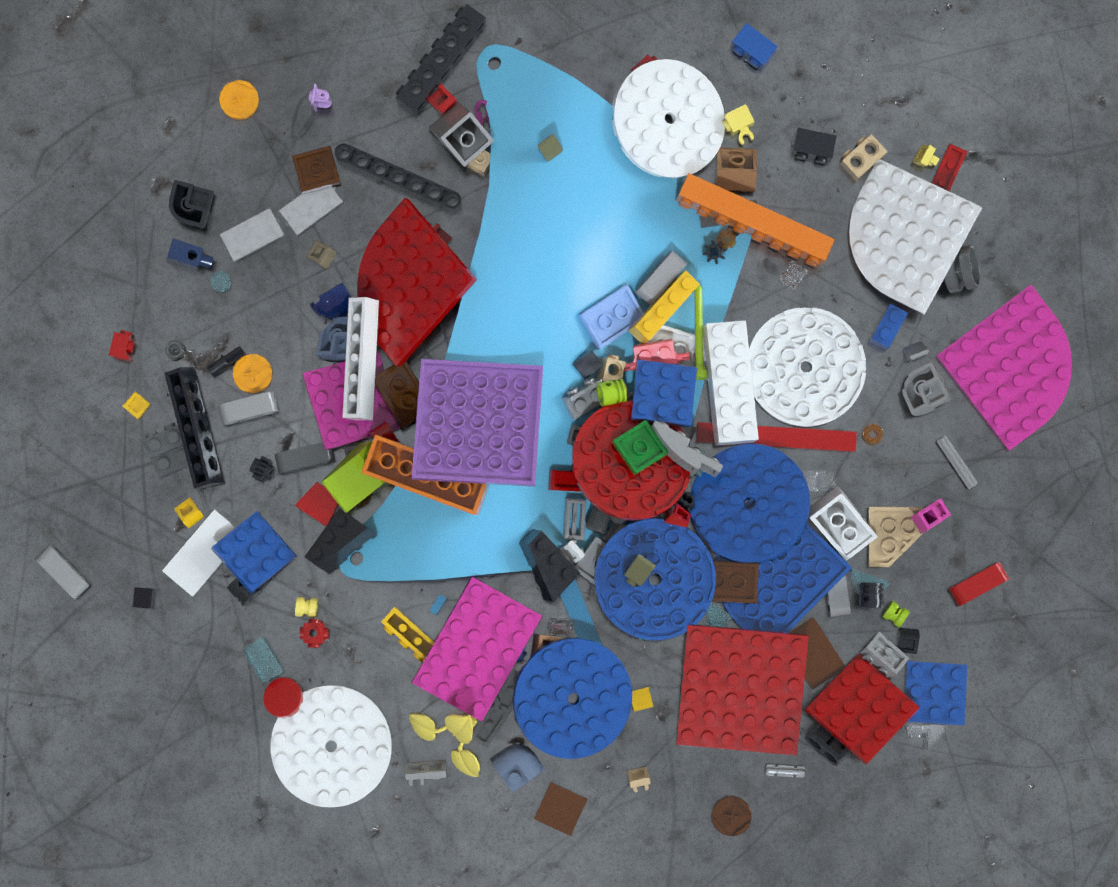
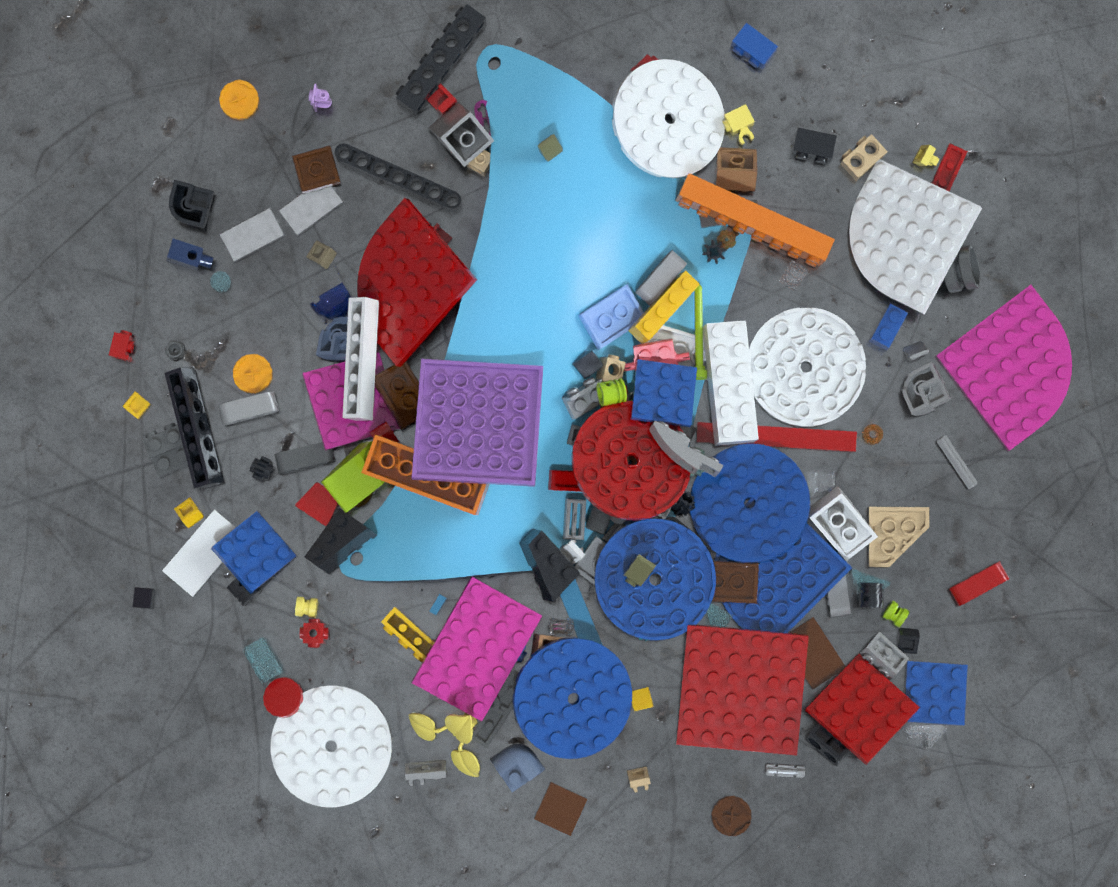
light grey beam [35,544,90,600] -> none
black axle [206,346,245,377] -> none
green plate [612,420,668,476] -> none
red slope [664,503,691,527] -> none
dark pink brick [911,498,951,534] -> none

